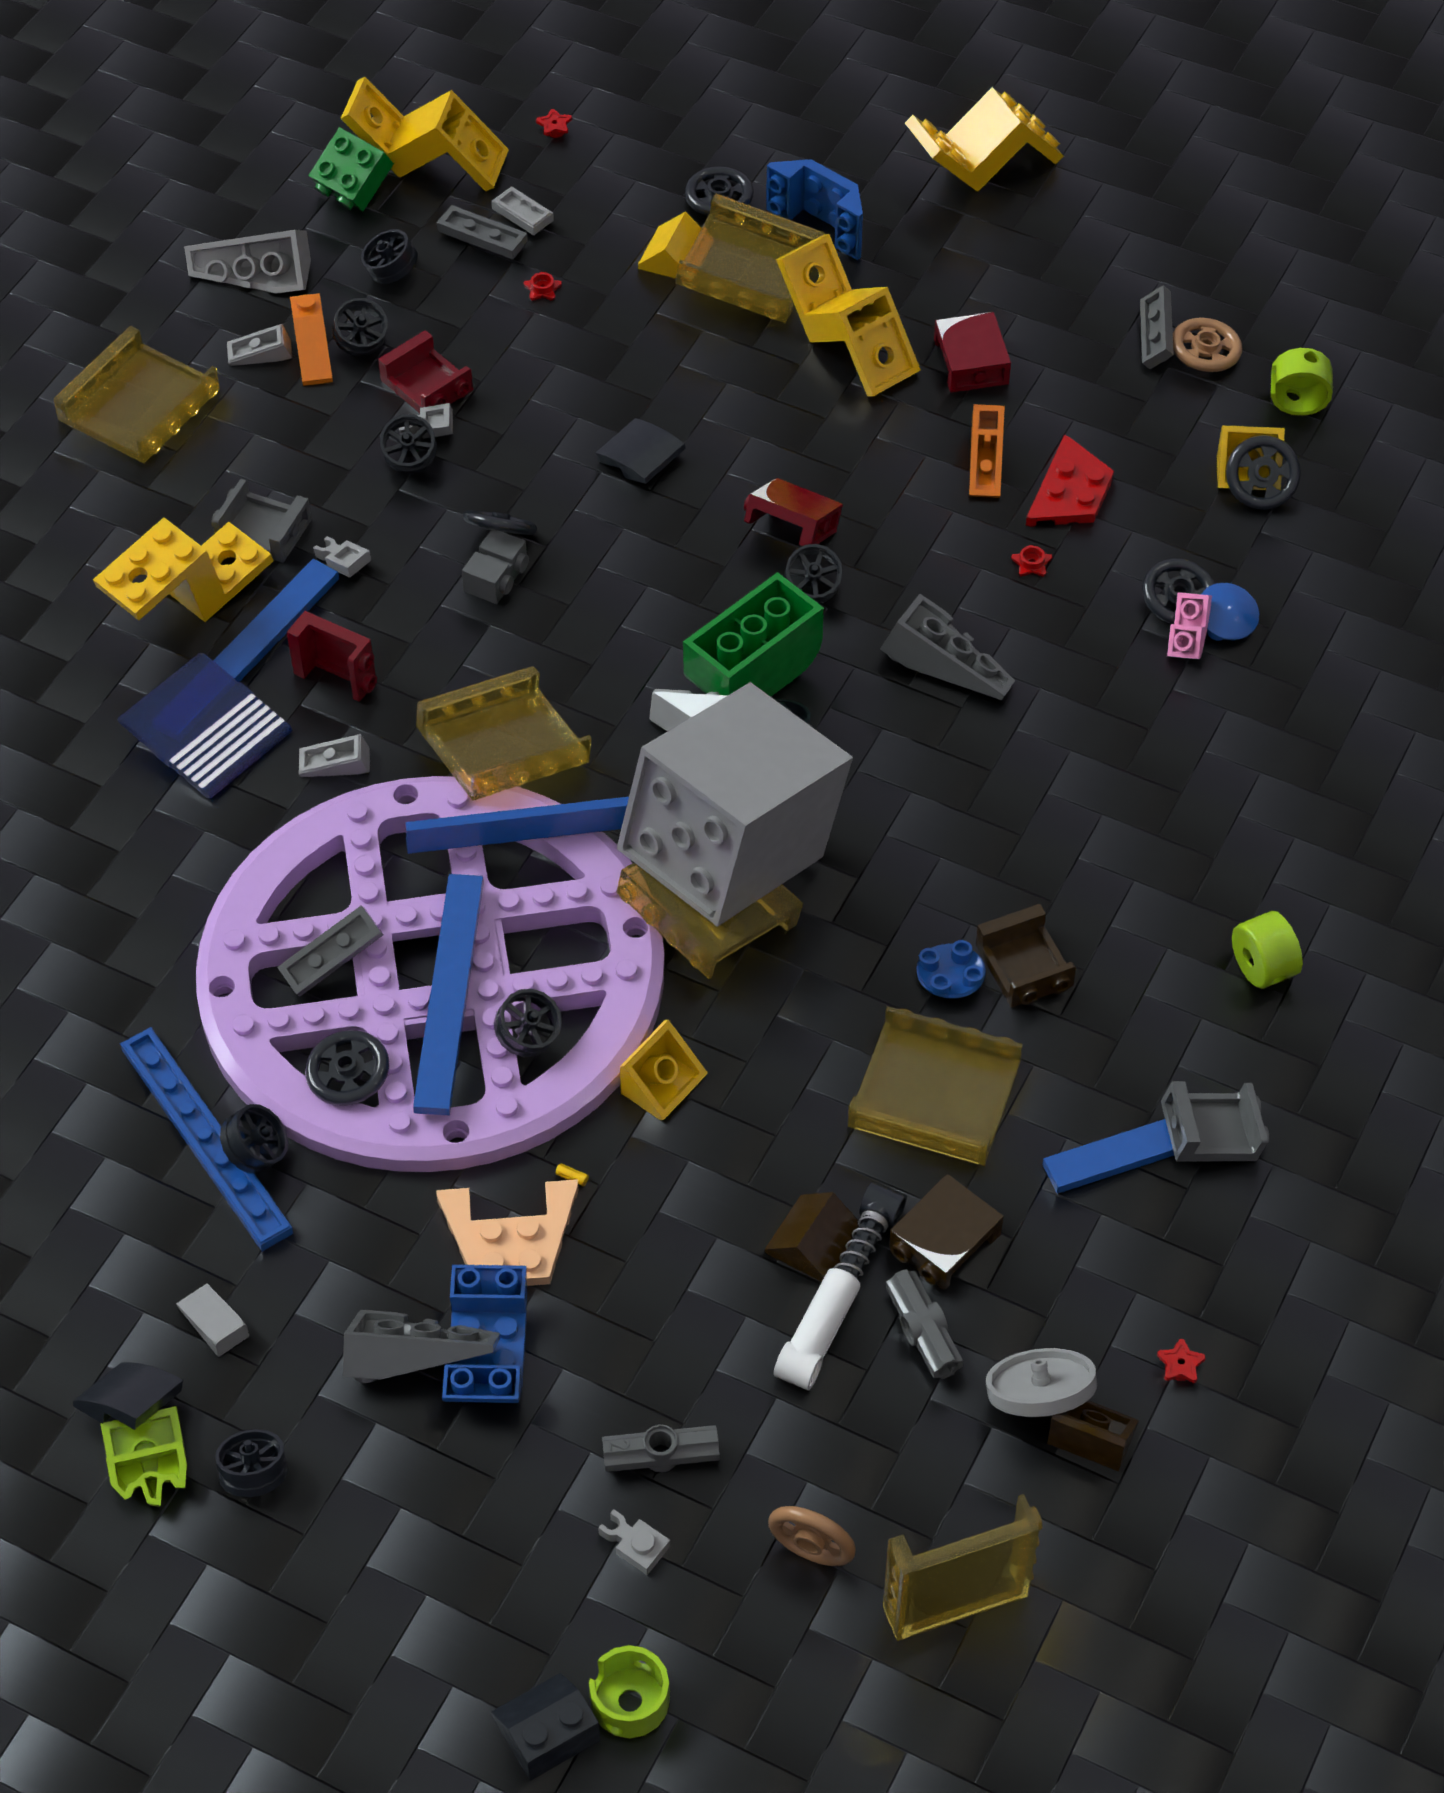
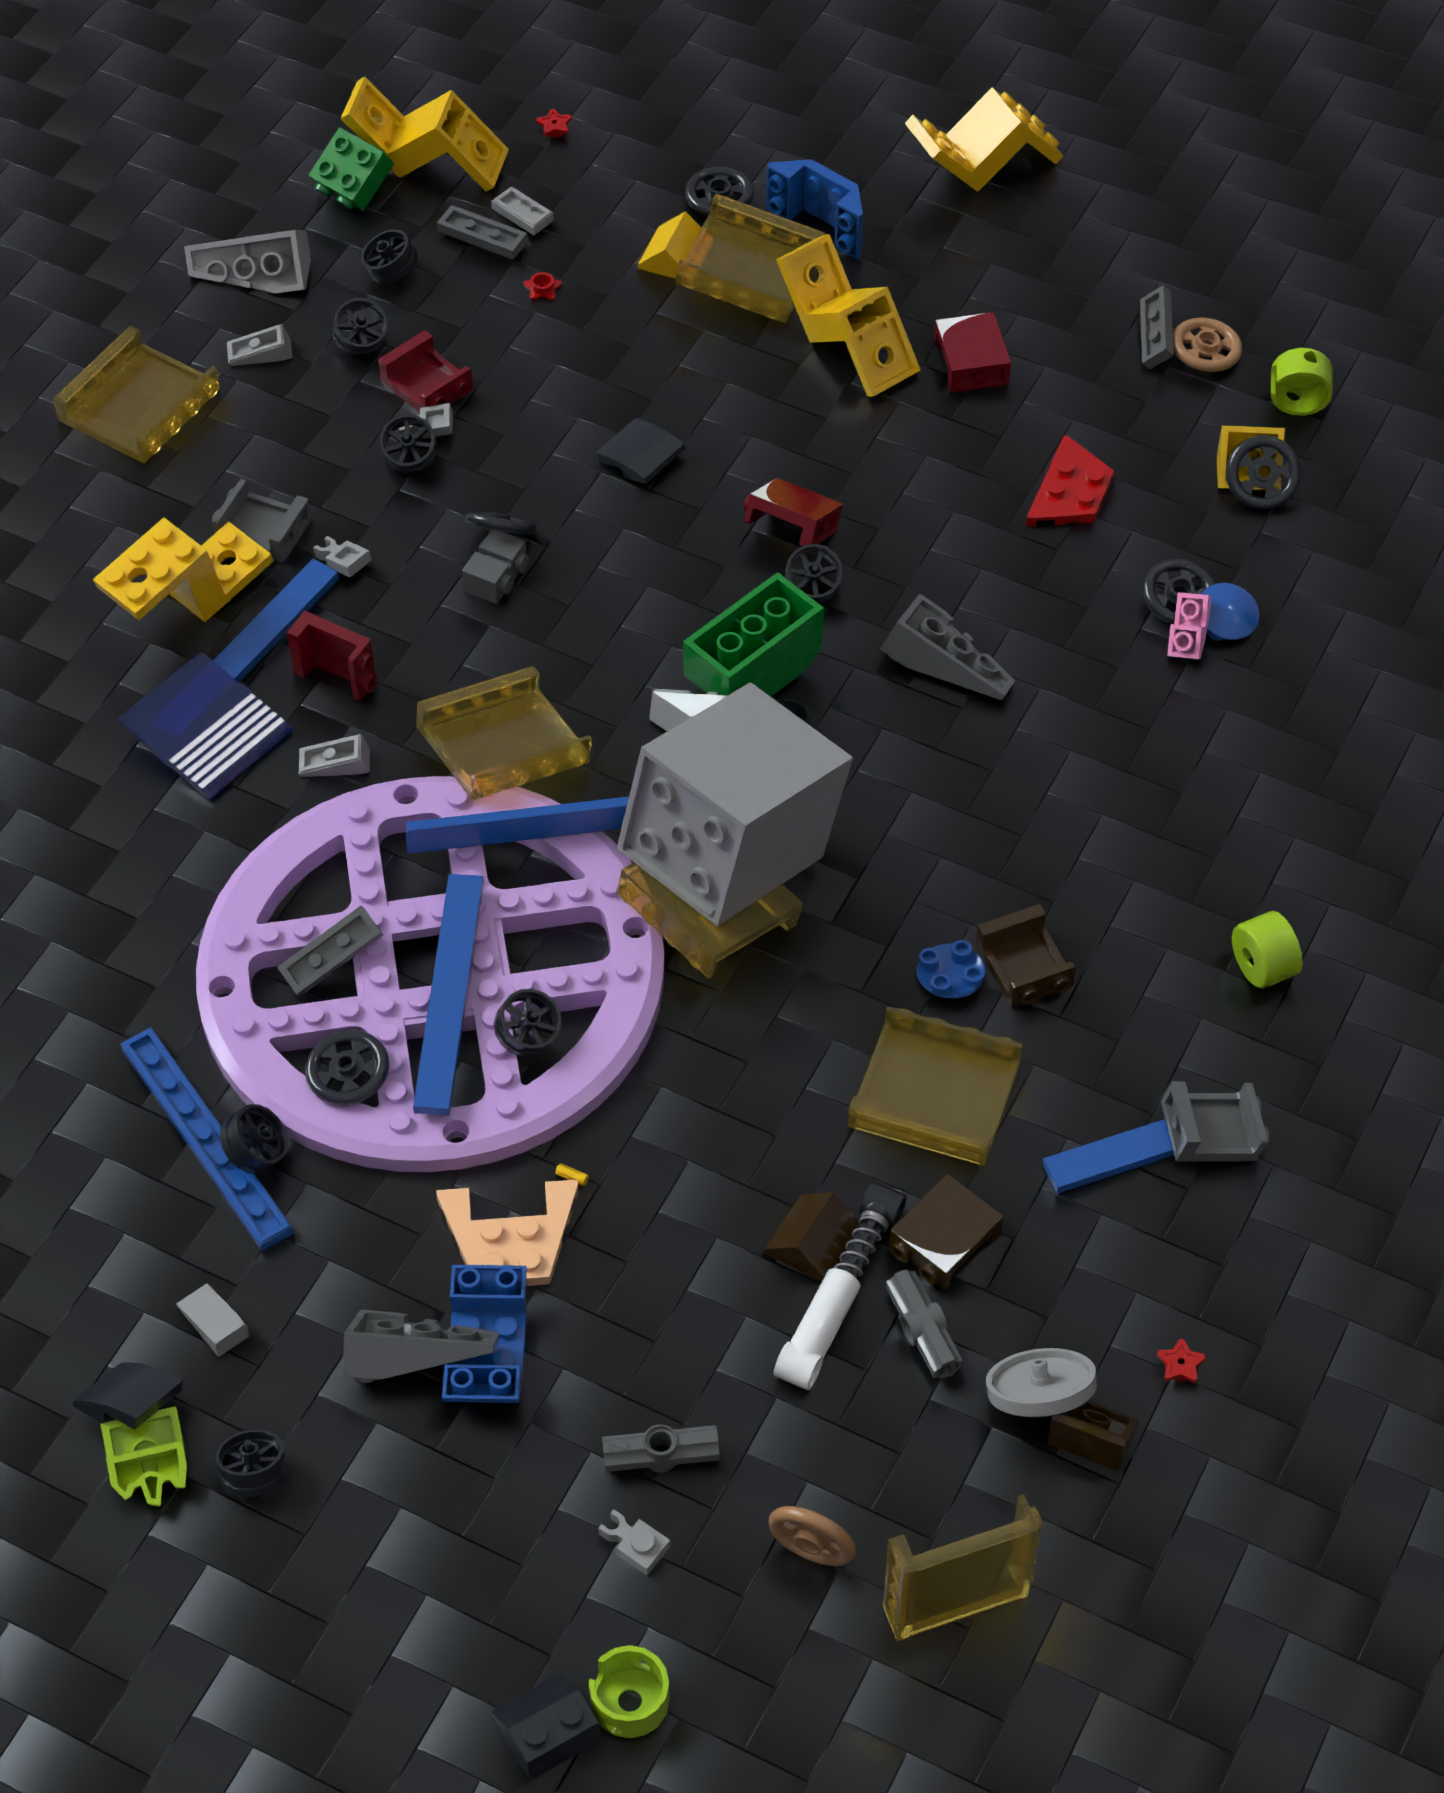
orange slope [290,293,333,386] -> none
yellow slope [620,1020,708,1120] -> none
orange slope [969,404,1005,498] -> none
red plate [1011,545,1052,576] -> none

